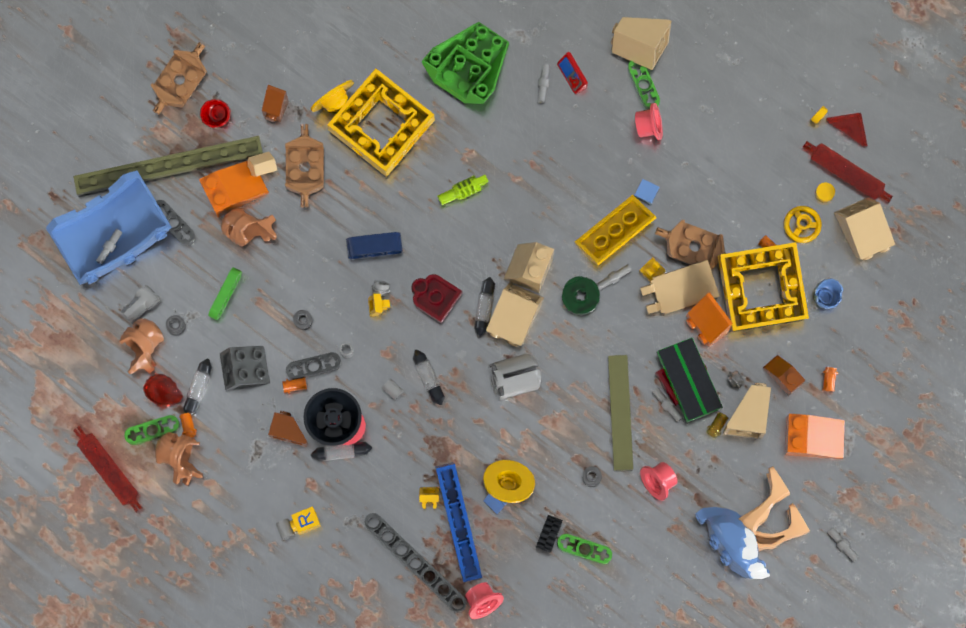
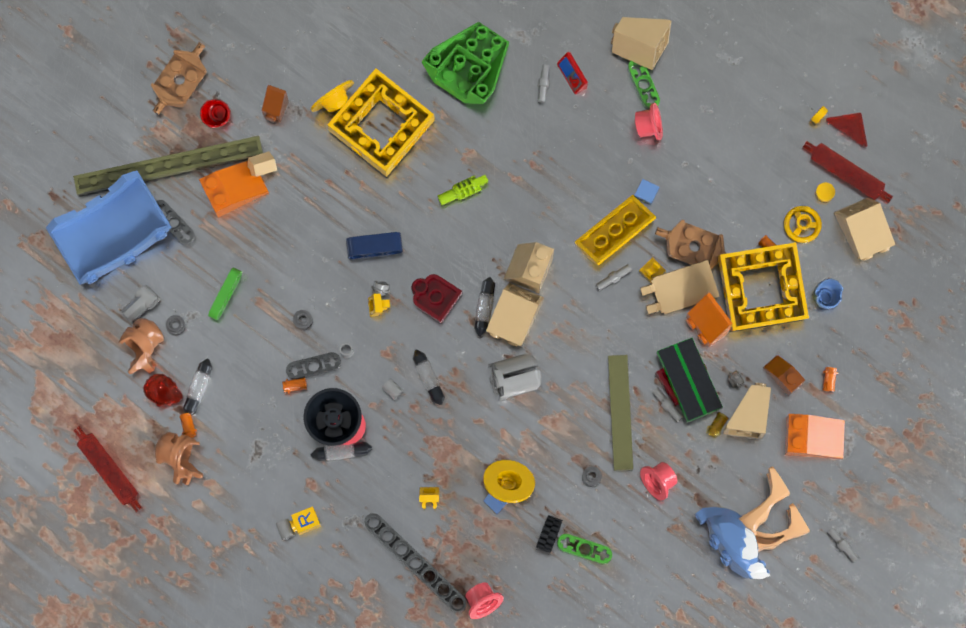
light grey bar [96,229,123,265] -> none
bright green beam [124,415,180,445] -> none
dark grey bracket [220,346,269,390] -> none
nougat piece [221,208,277,246] -> none
dark orange slope [268,411,308,447] -> none
medium nougat plate [285,124,324,208] -> none
blue slope [435,462,482,582] -> none
dark green plate [562,276,600,315] -> none

